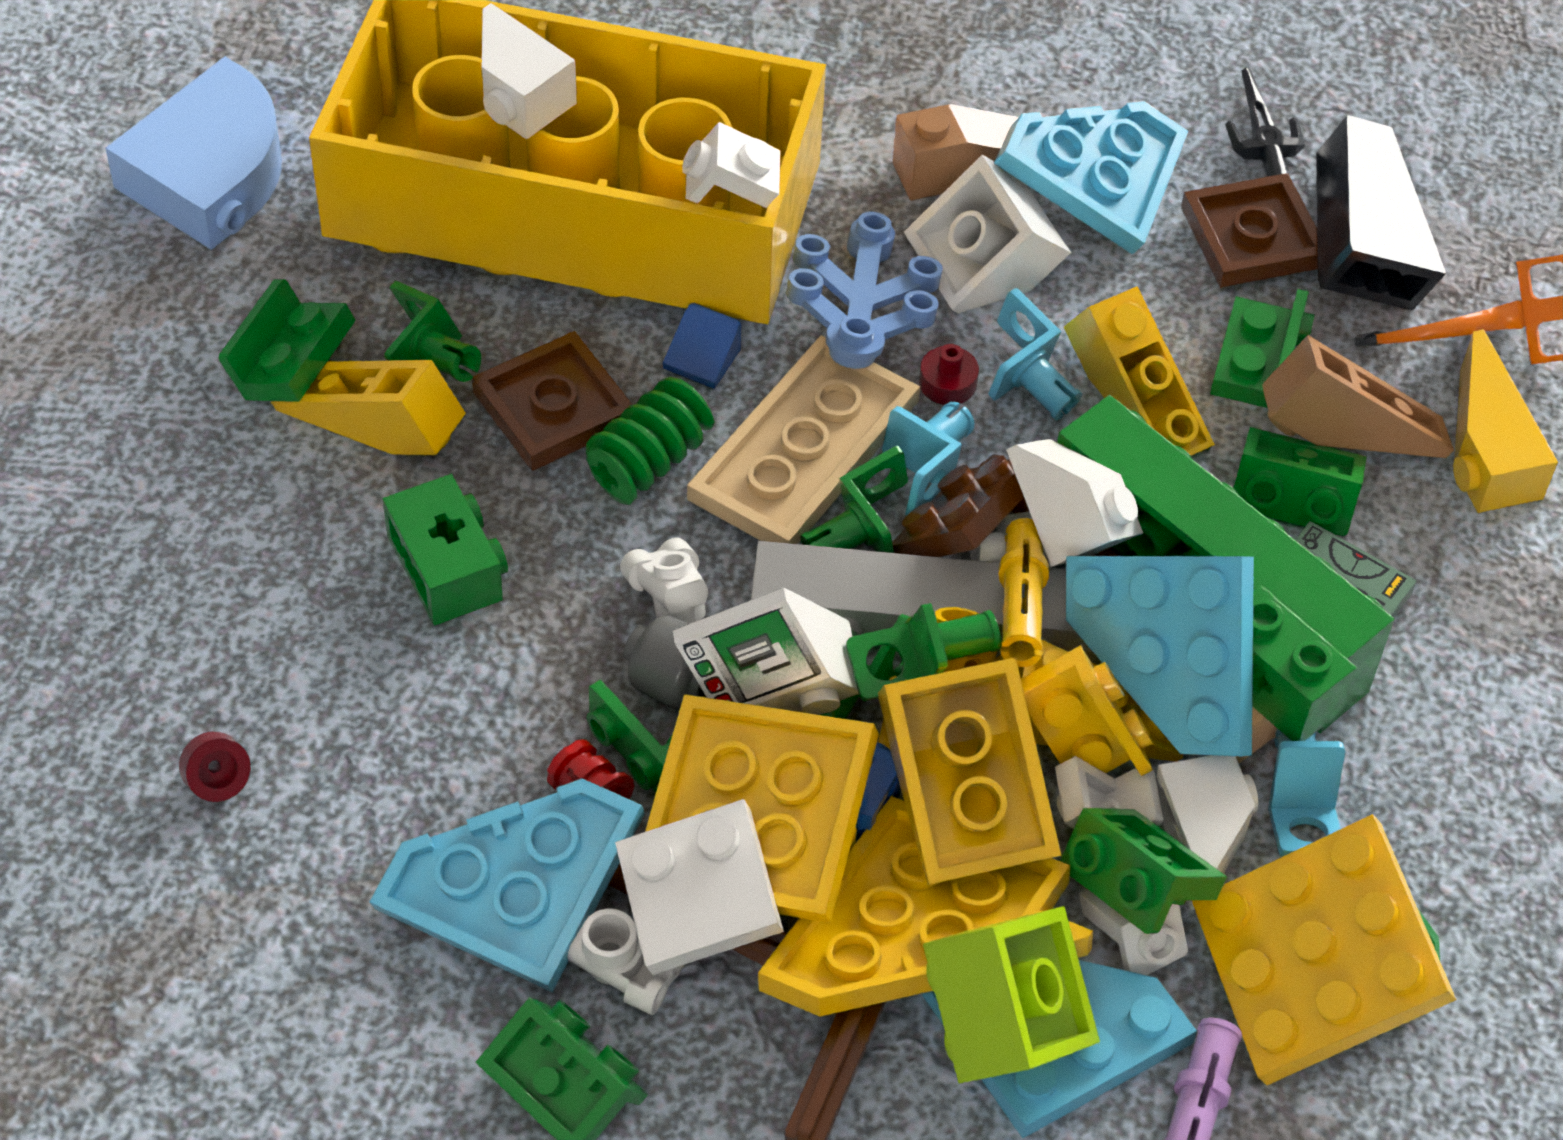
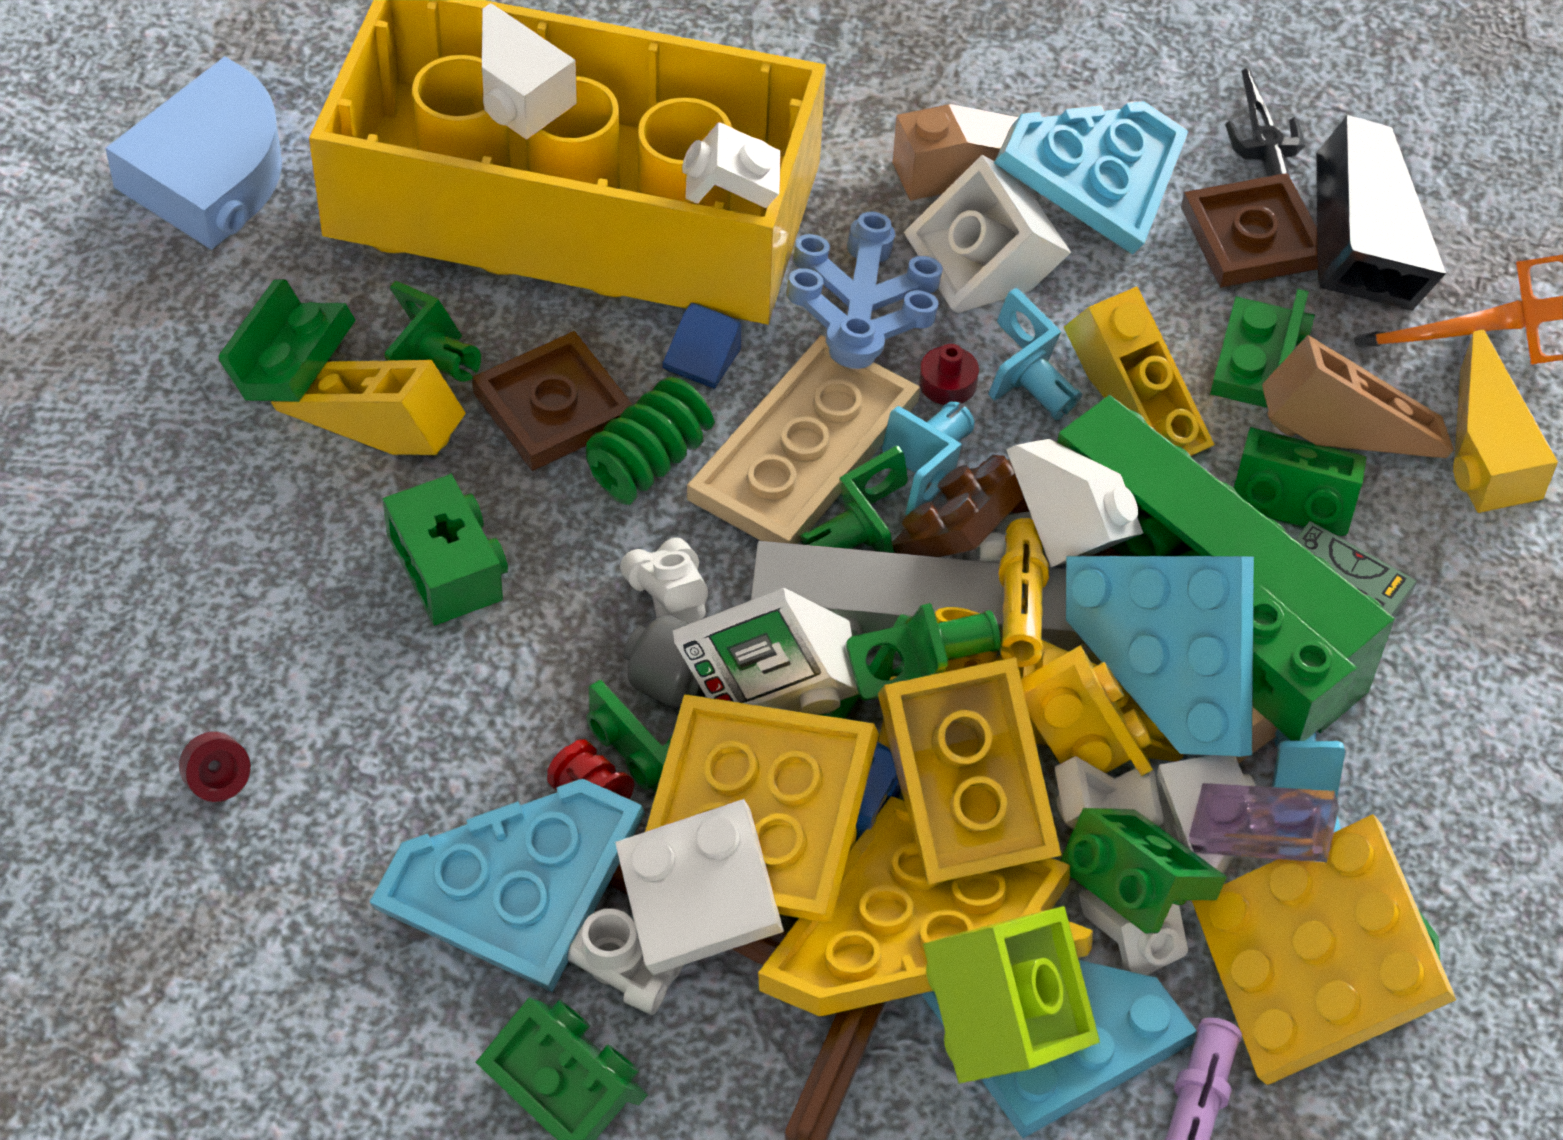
none -> clear purple plate [1189,783,1339,863]

